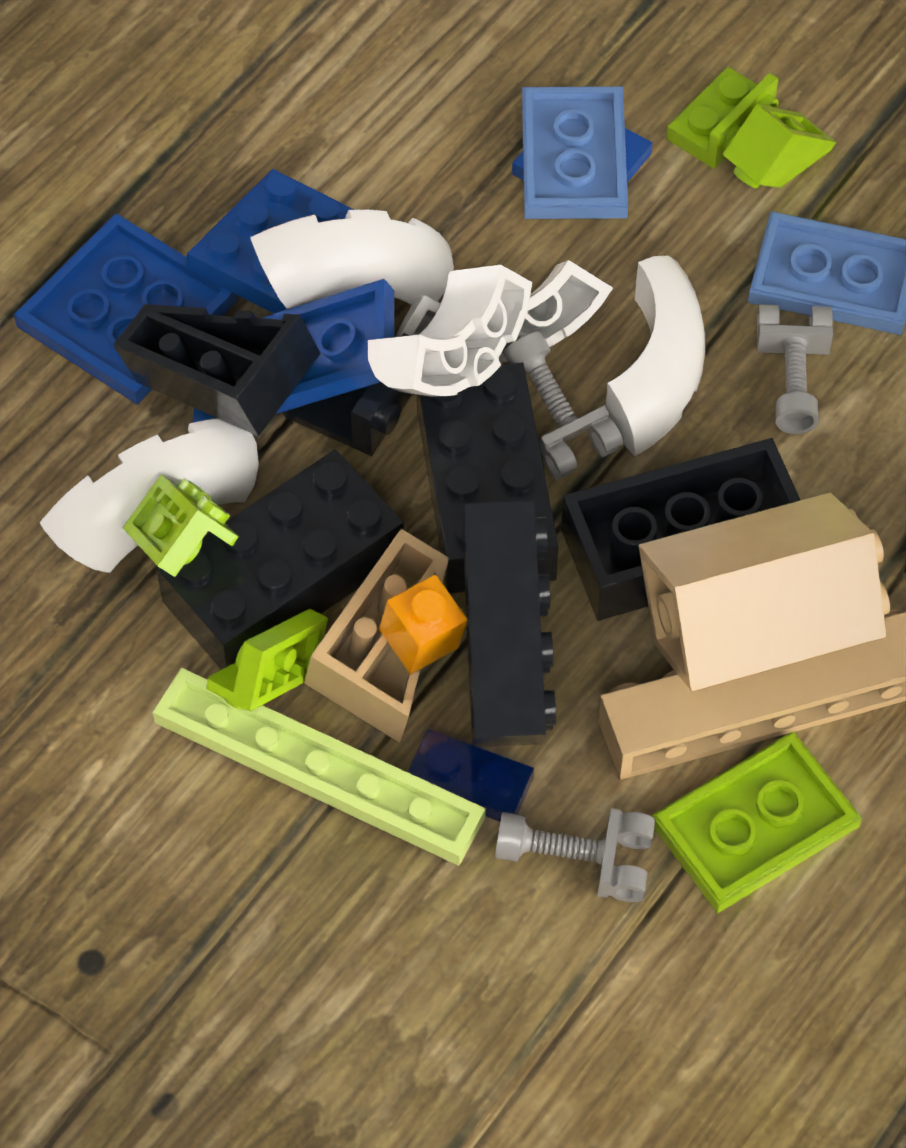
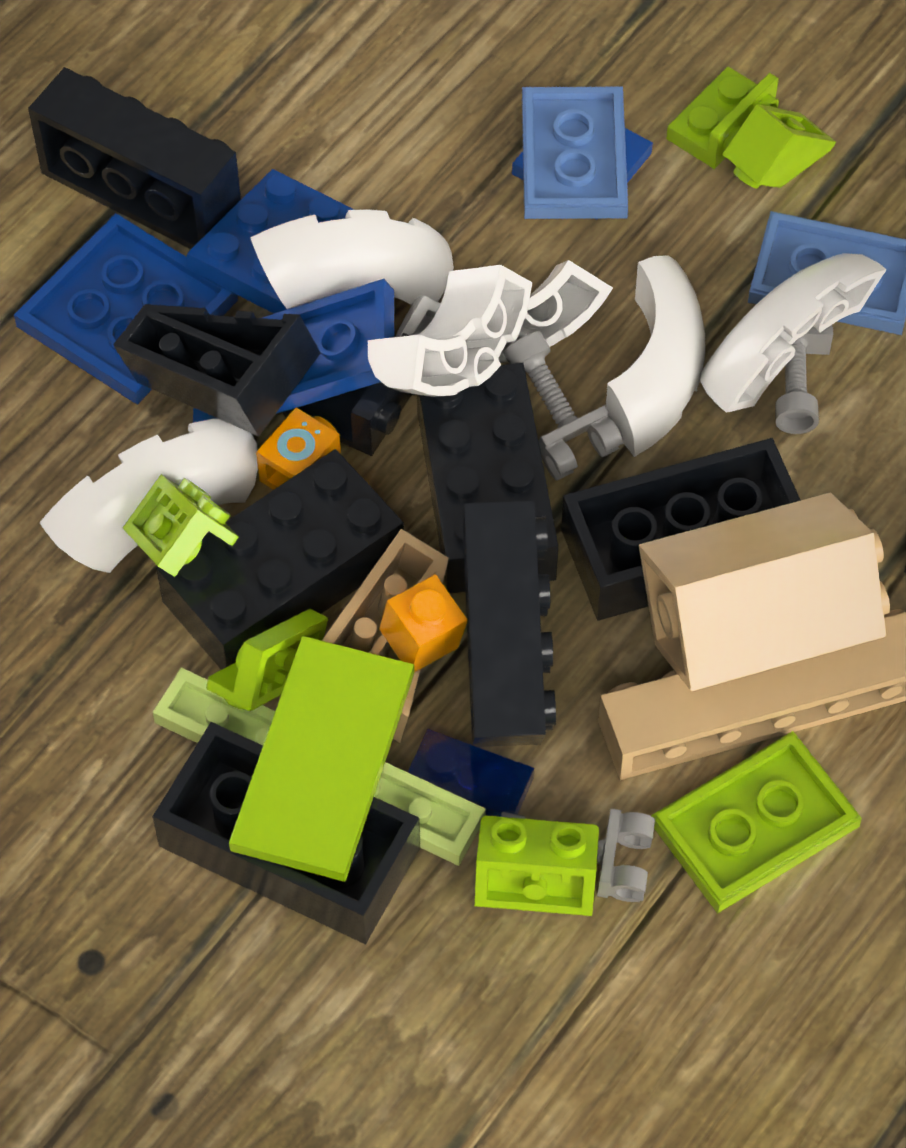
none -> black brick [28,67,241,249]
none -> black brick [152,722,420,945]
none -> lime tile [229,636,414,882]
none -> light orange brick [256,407,341,490]
none -> lime bracket [474,816,599,916]
none -> white brick [700,253,887,413]

